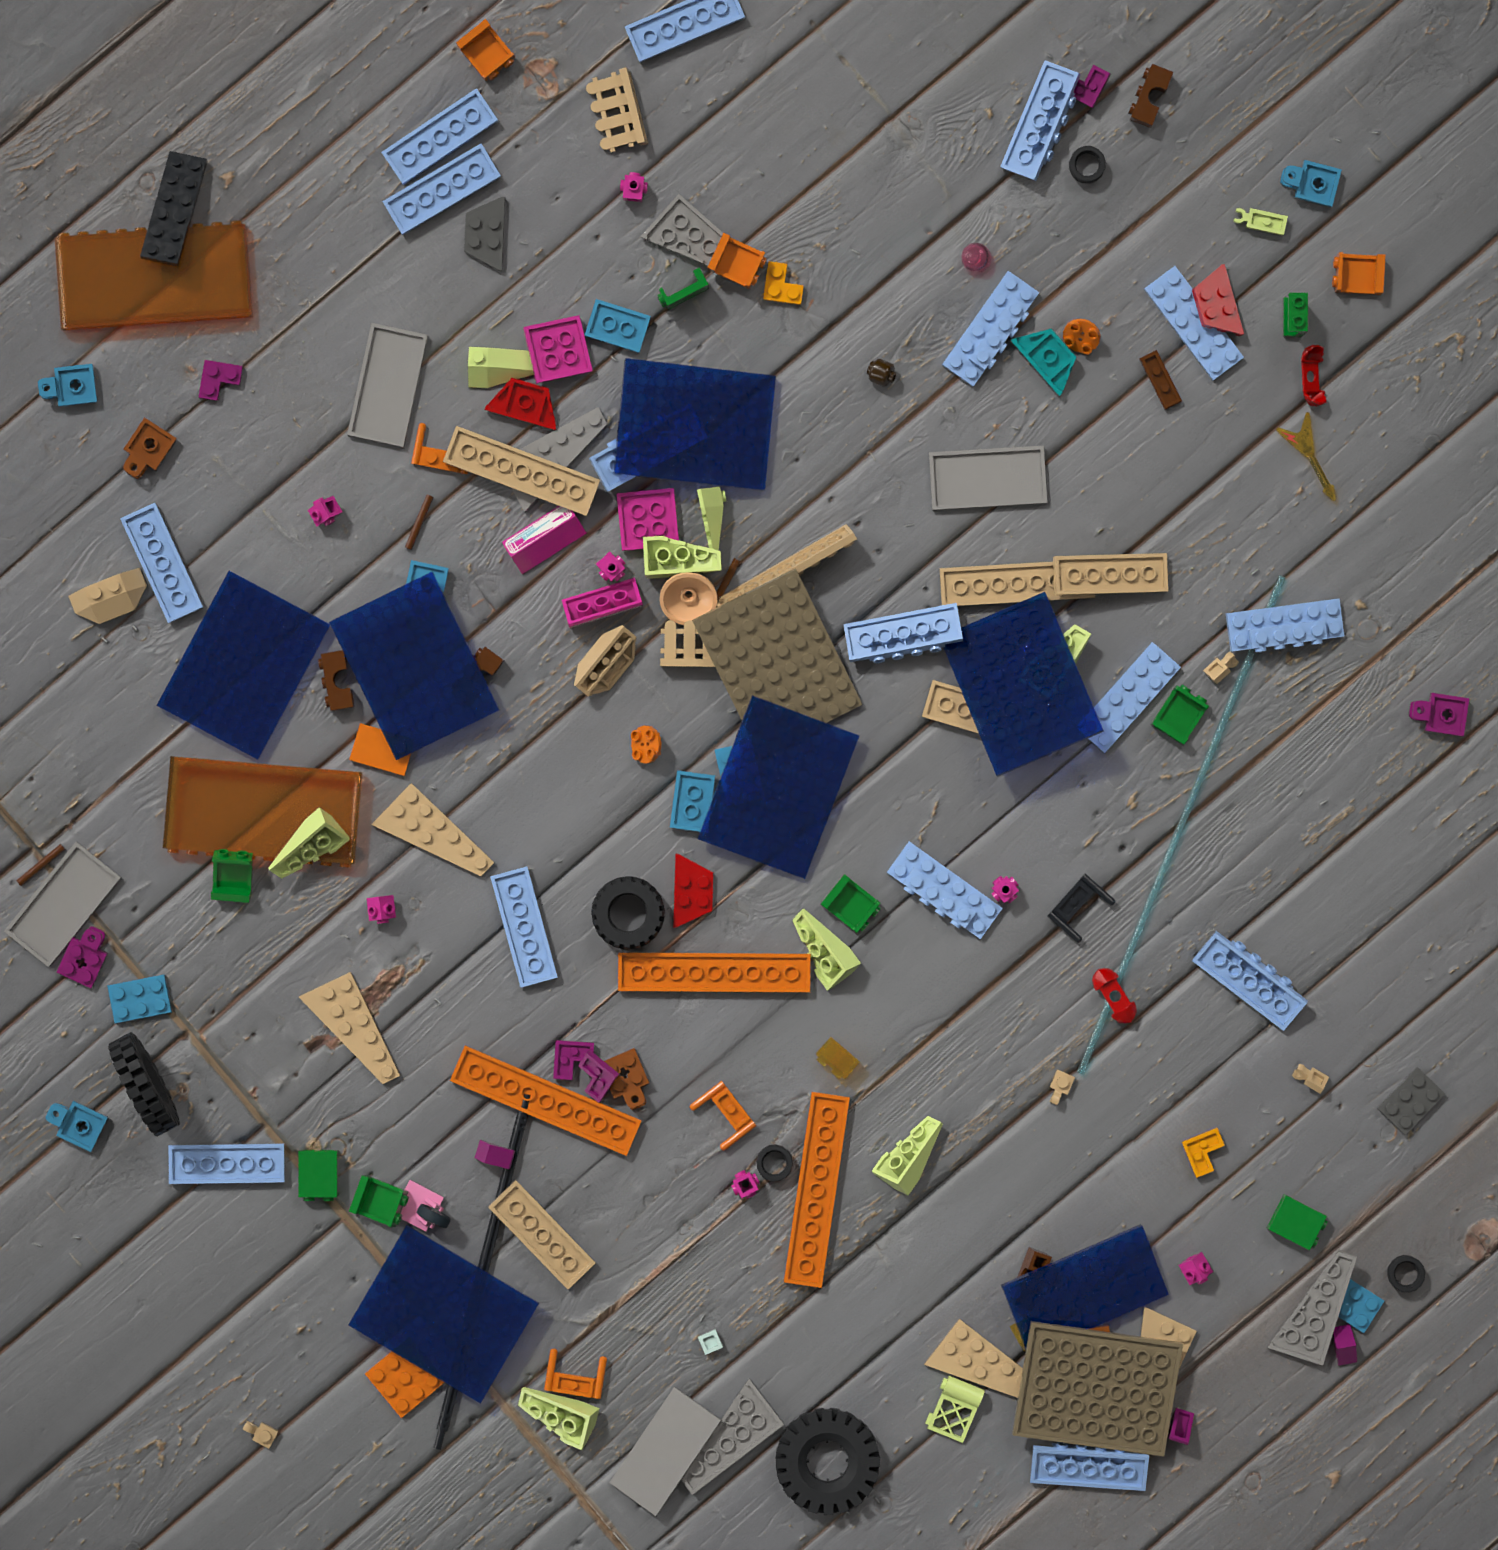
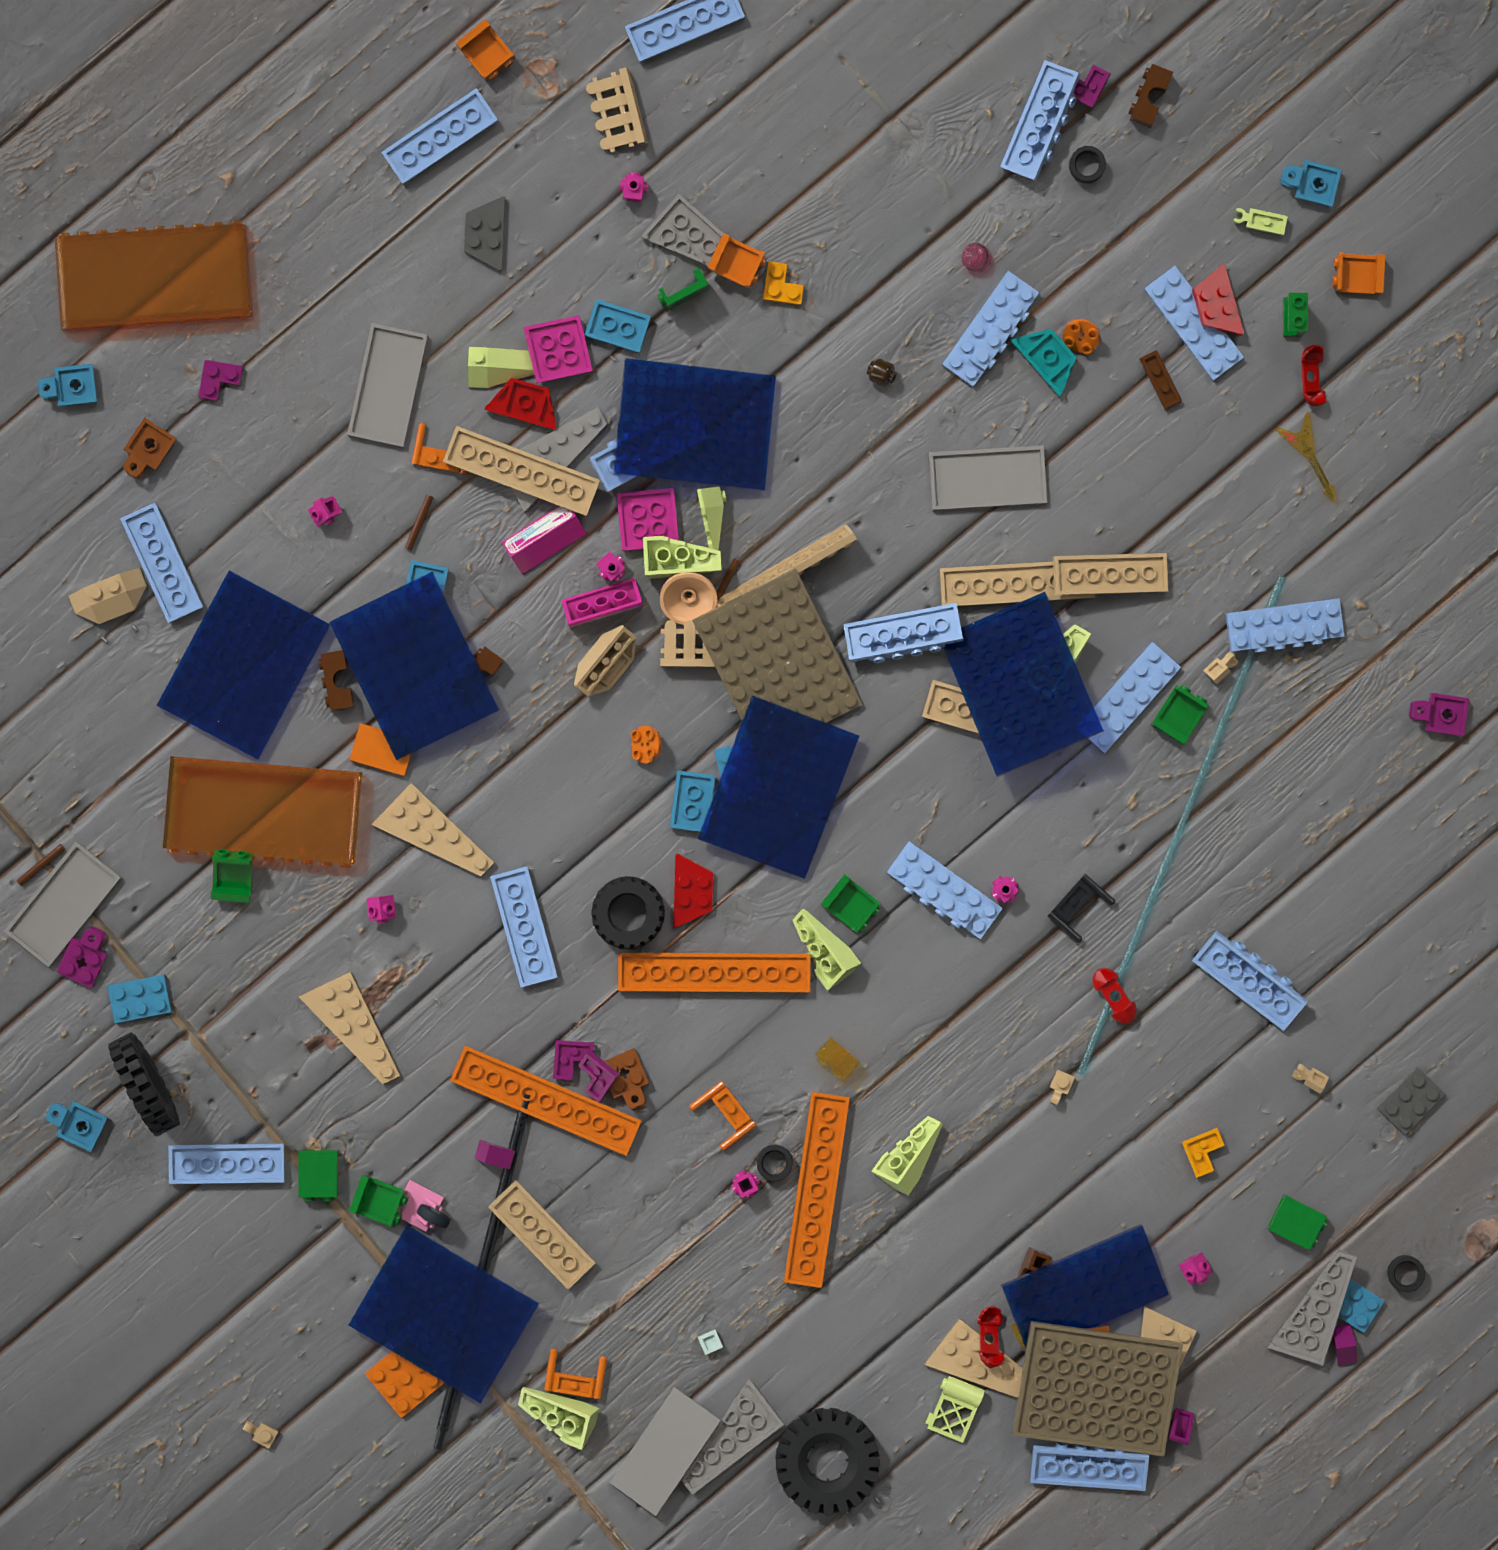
black plate [140,151,208,266] -> none
yellowish green wedge [268,807,350,879] -> none
light blue plate [382,143,501,235] -> none
none -> red piece [977,1306,1005,1369]

